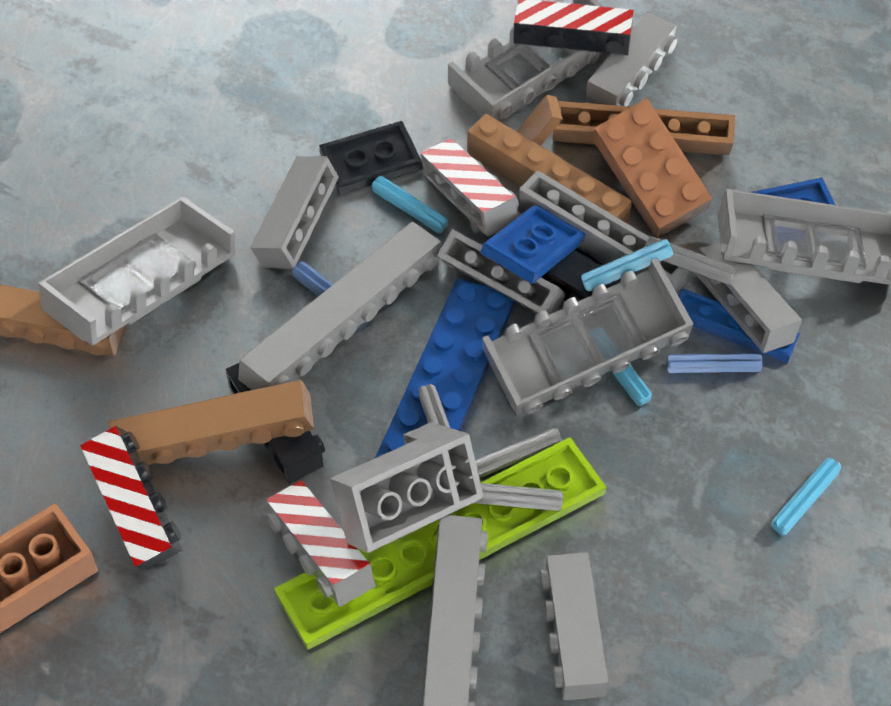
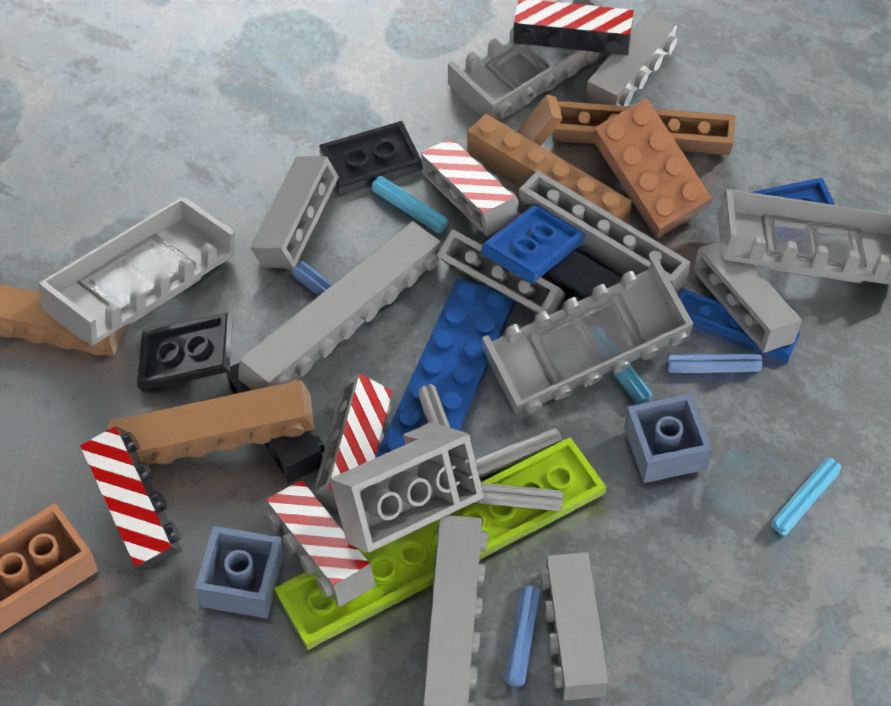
medium azure axle [581,239,673,291] -> none
light grey axle [645,237,736,285] -> none
none -> black tile [137,312,233,391]
none -> sand blue brick [195,526,284,619]
none -> brick [313,373,392,511]
none -> medium blue axle [504,586,541,687]
none -> sand blue brick [624,393,713,483]

